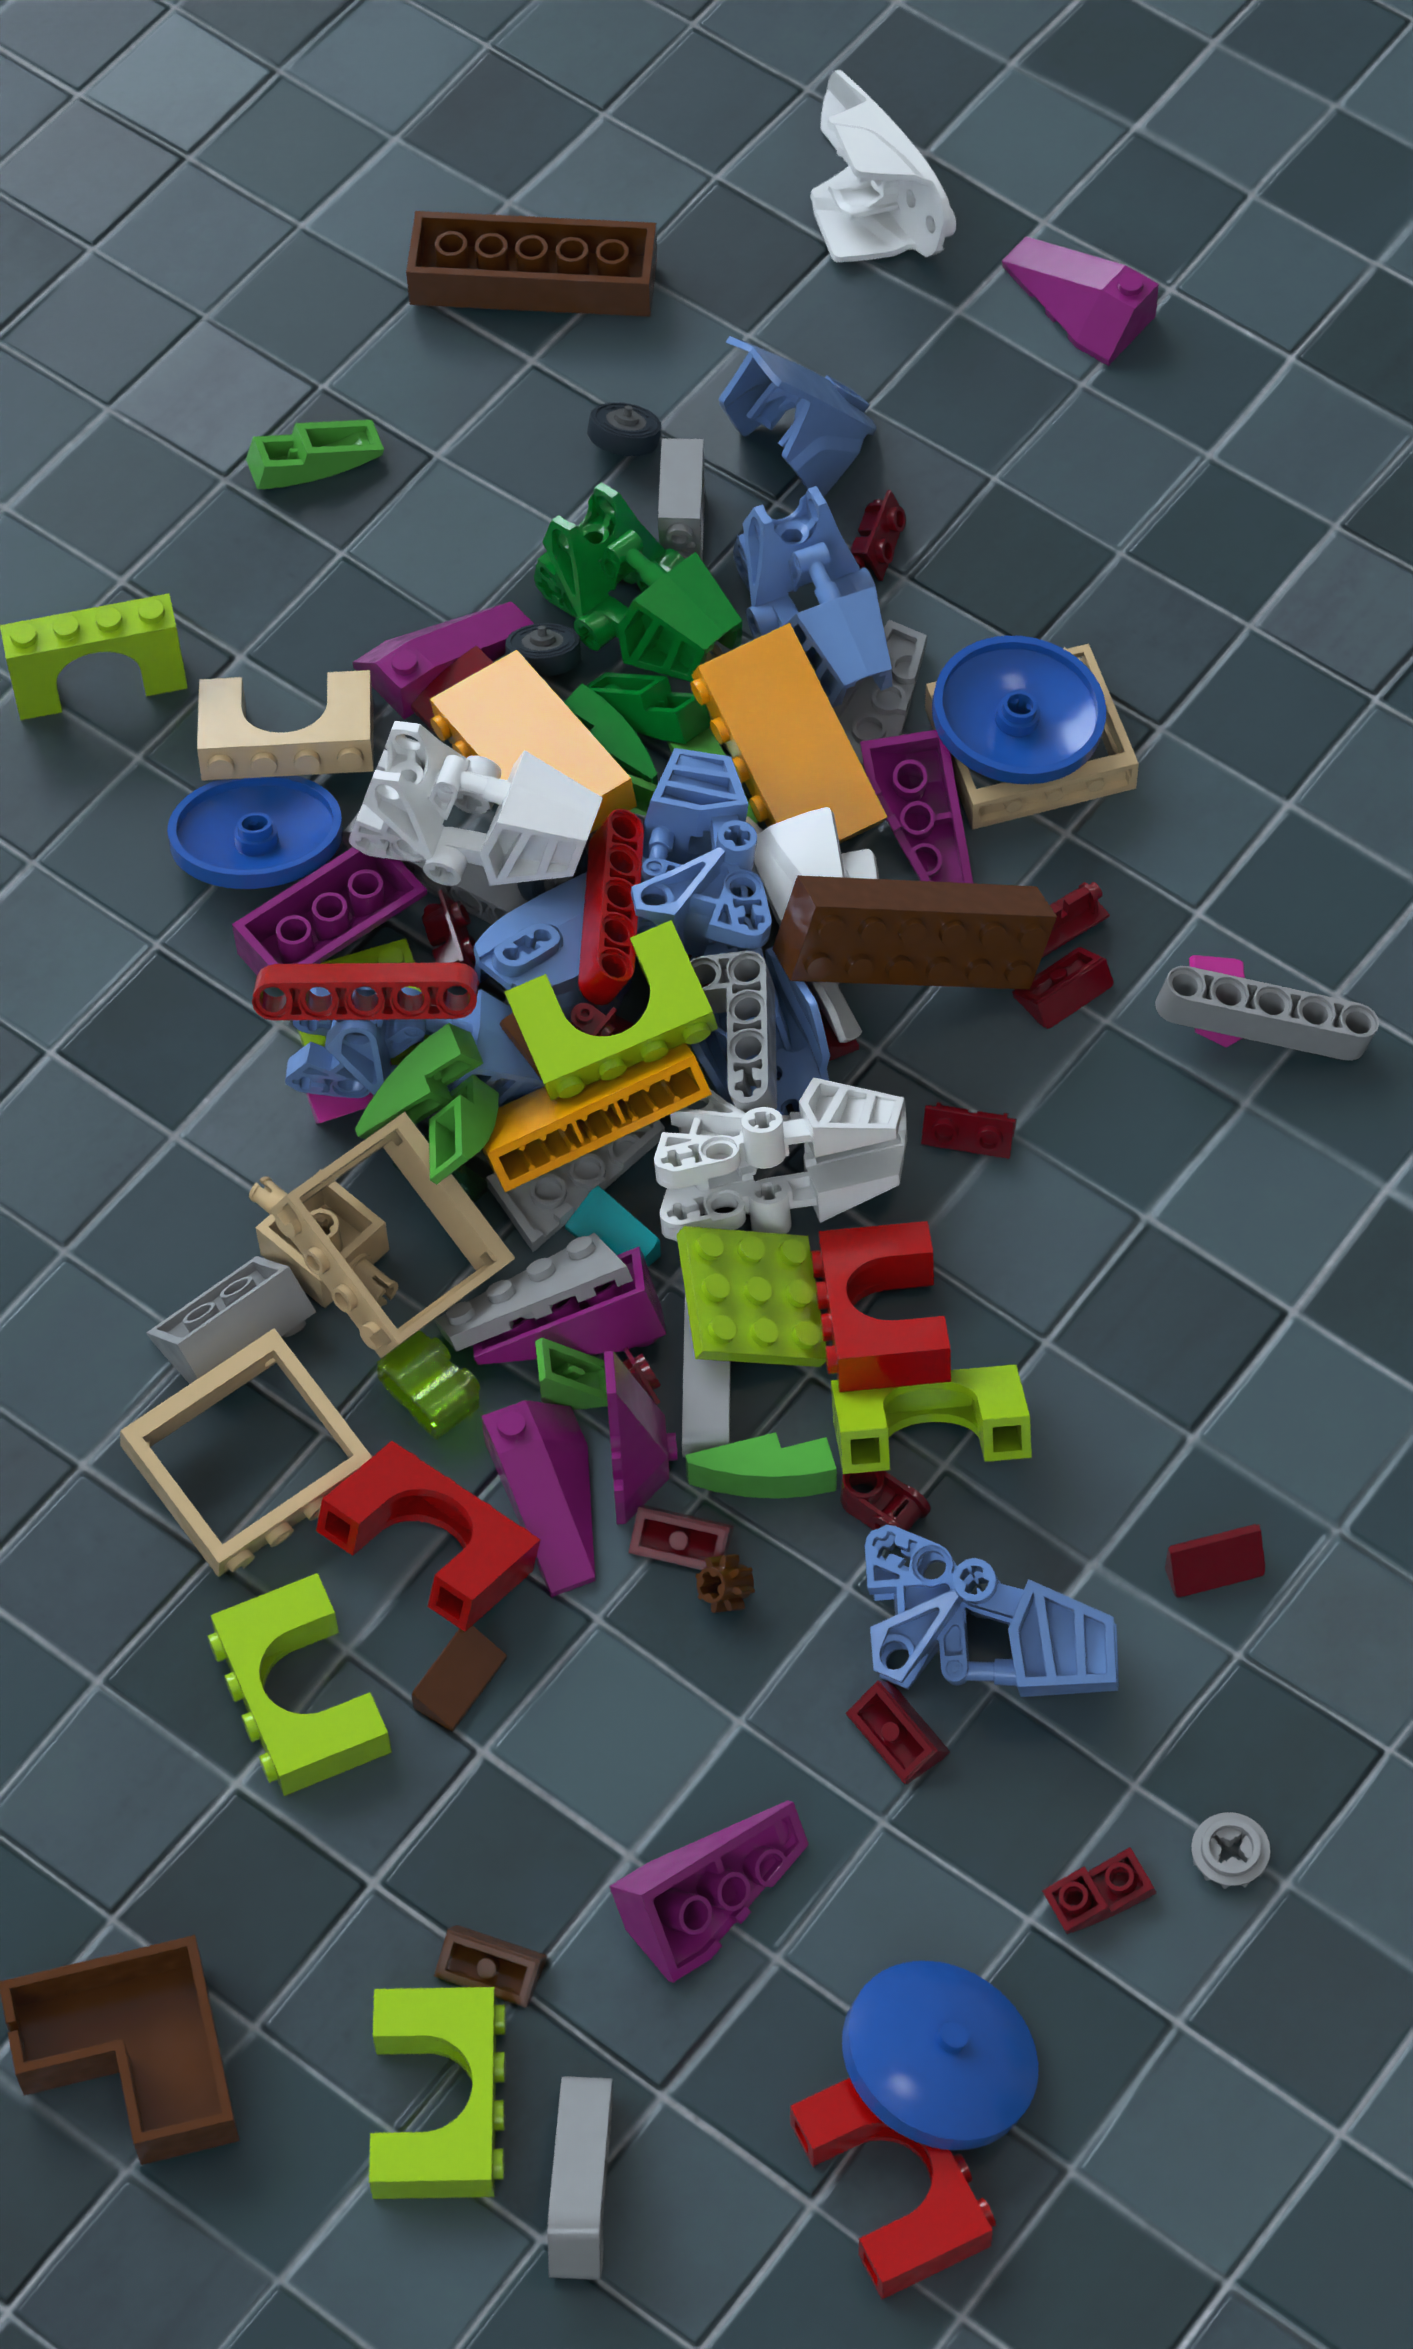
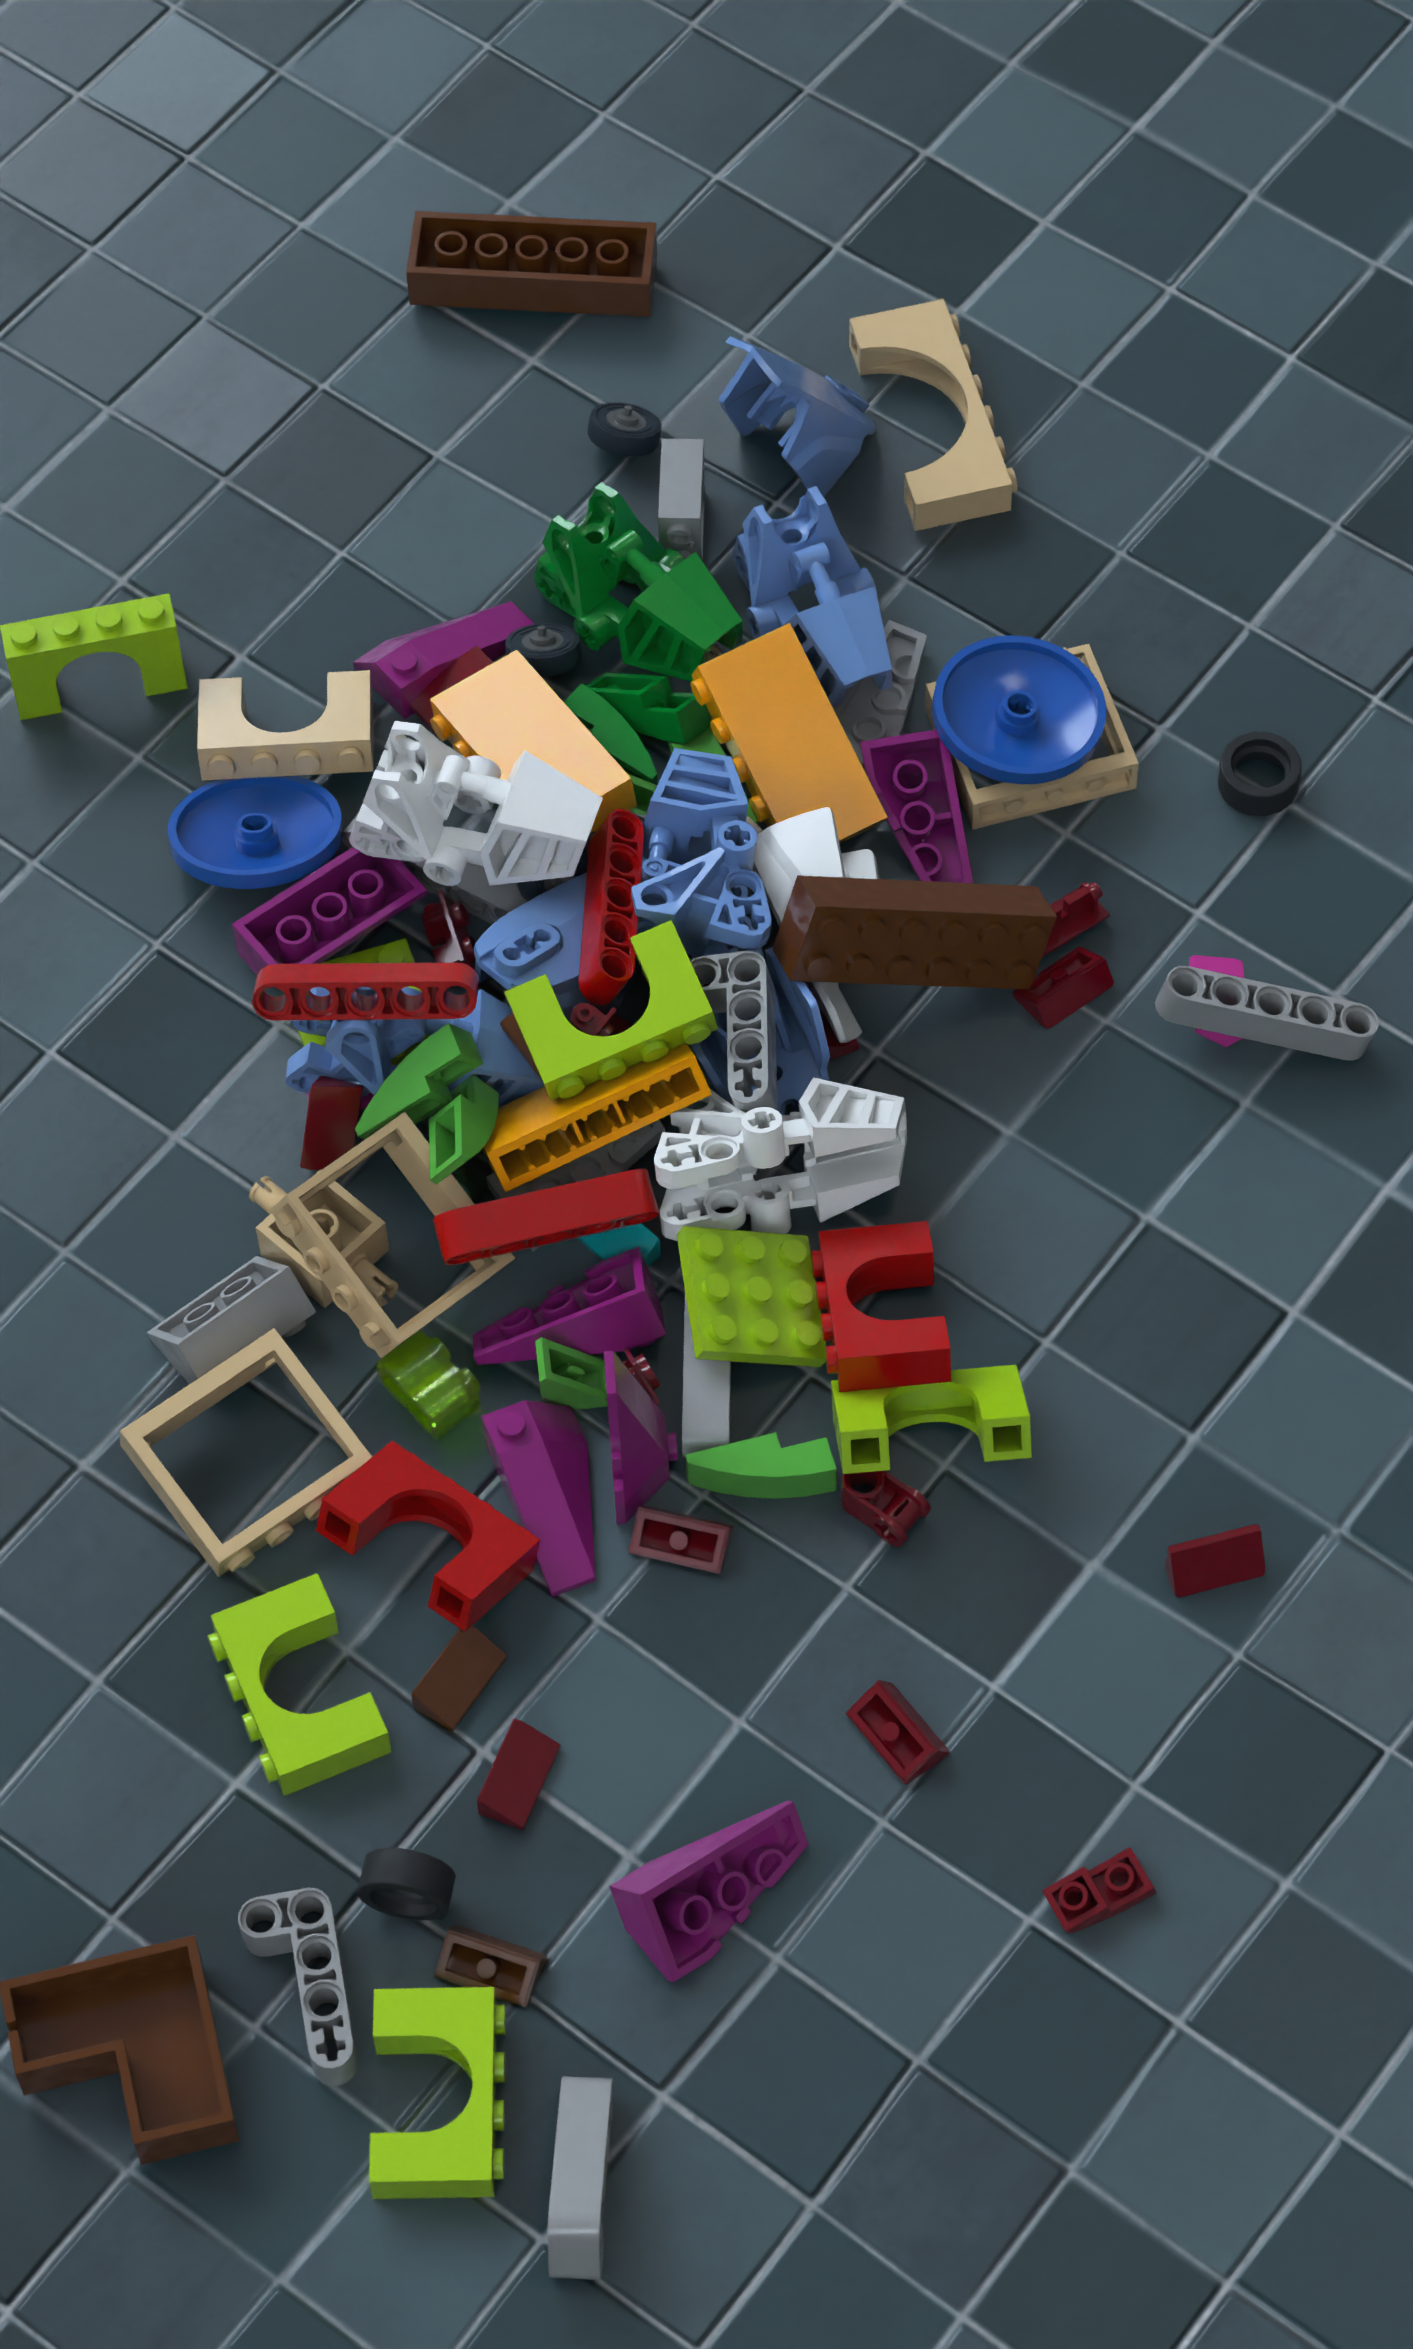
bright green slope [246,420,384,490] -> none
light grey wing [435,1233,633,1352] -> none
reddish brown gear [695,1554,755,1613] -> none
red arch [790,2078,996,2299] -> none
white piece [810,70,956,262] -> none
blue dish [842,1961,1038,2150] -> none
dark red hinge [850,490,906,581] -> none
medium blue piece [865,1524,1119,1697] -> none
dark red hinge [921,1102,1017,1159] -> none
magenta wedge [1002,237,1159,366] -> none
light grey gear [1191,1812,1270,1889] -> none
none -> light grey beam [238,1888,357,2086]
none -> dark red slope [300,1076,364,1170]
none -> black tyre [357,1847,456,1921]
none -> red beam [433,1169,660,1265]
none -> dark red slope [477,1719,561,1830]
none -> tan arch [849,299,1017,531]
none -> black tyre [1218,731,1301,816]

